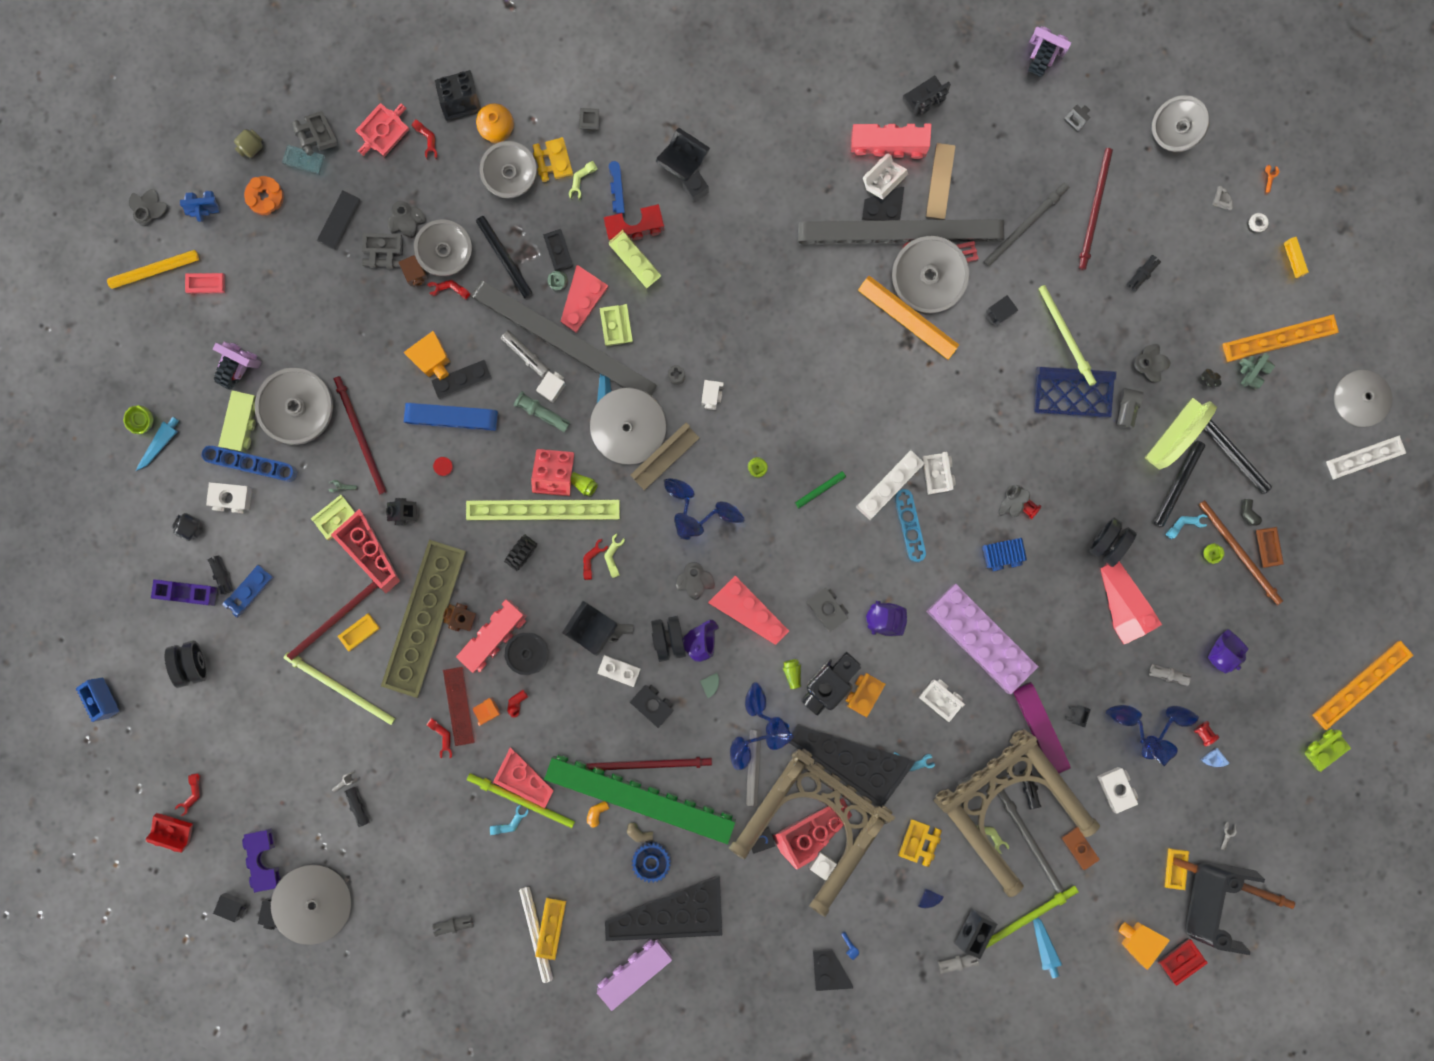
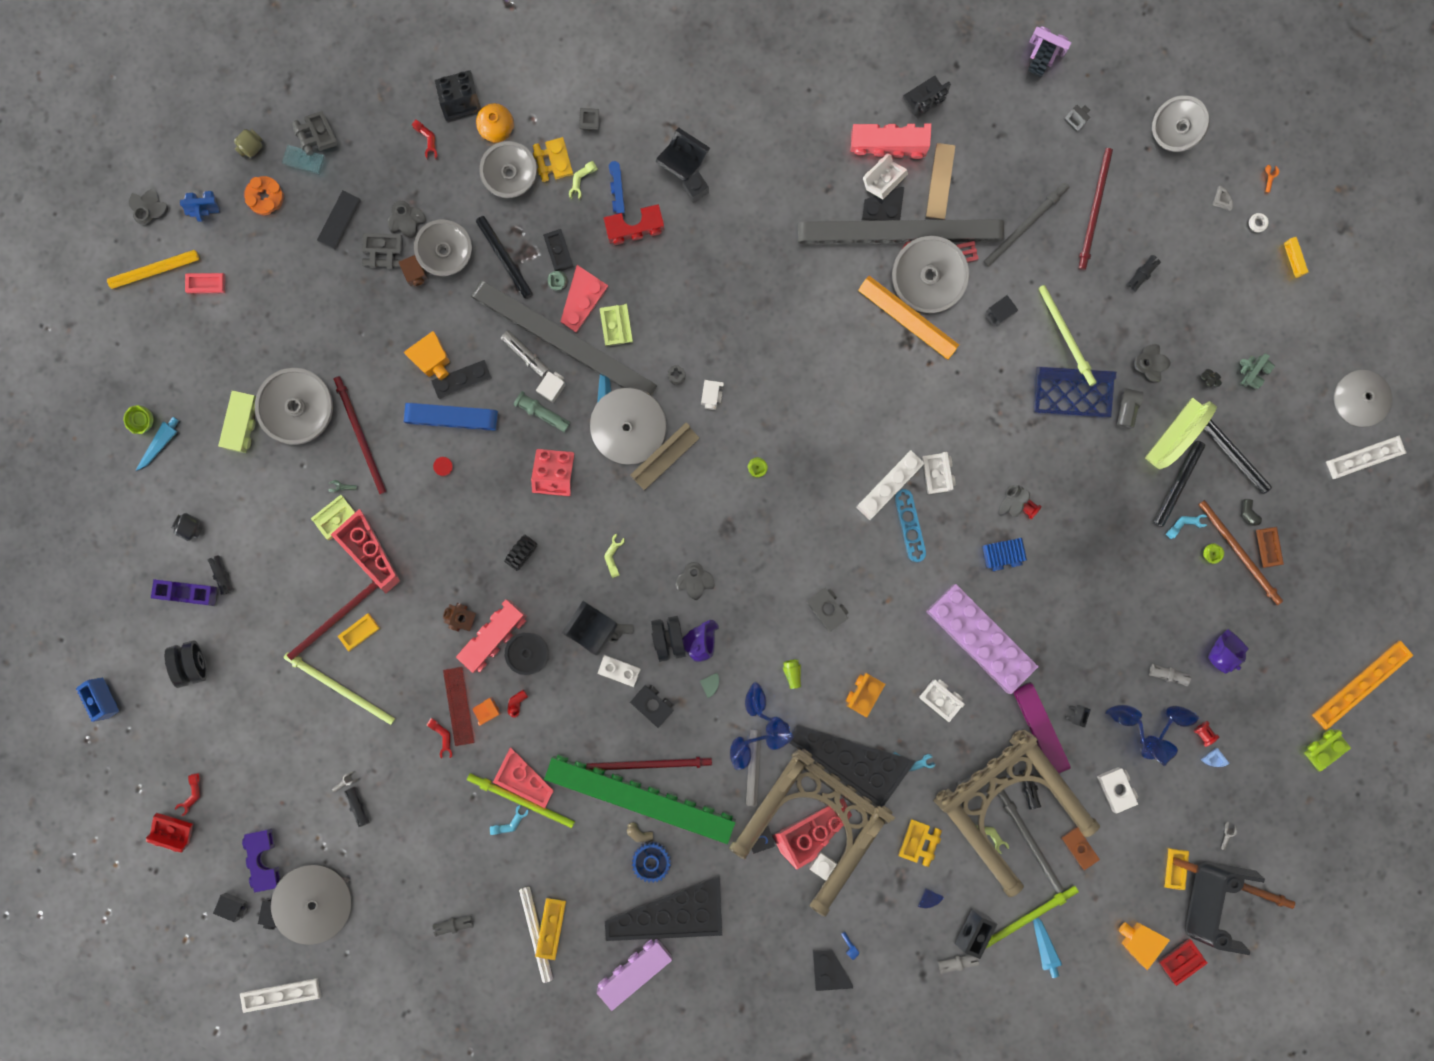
blue beam [201,446,298,482] -> none
white brick [206,482,252,513] -> none
plate [213,341,262,390] -> none
blue plate [222,565,274,618] -> none
coral plate [355,103,410,157] -> none
olive plate [381,540,467,698] -> none
black brick [386,498,416,526] -> none
red arm [427,280,471,300] -> none
yellowish green plate [466,500,620,520] -> none
lime cone [571,472,598,496] -> none
red arm [583,539,608,580] -> none
light orange arm [587,801,610,828] -> none
yellowish green brick [608,230,661,288] -> none
clear blue plant [664,478,745,540] -> none
coral wedge [708,576,789,645] -> none
green bar [795,471,846,509] -> none
black piece [801,651,861,716] -> none
dark purple helmet [866,601,907,636] -> none
black wheel [1089,517,1137,567] -> none
coral wedge [1101,561,1162,644] -> none
light orange tile [1222,314,1339,362] -> none
none -> white tile [240,978,321,1013]

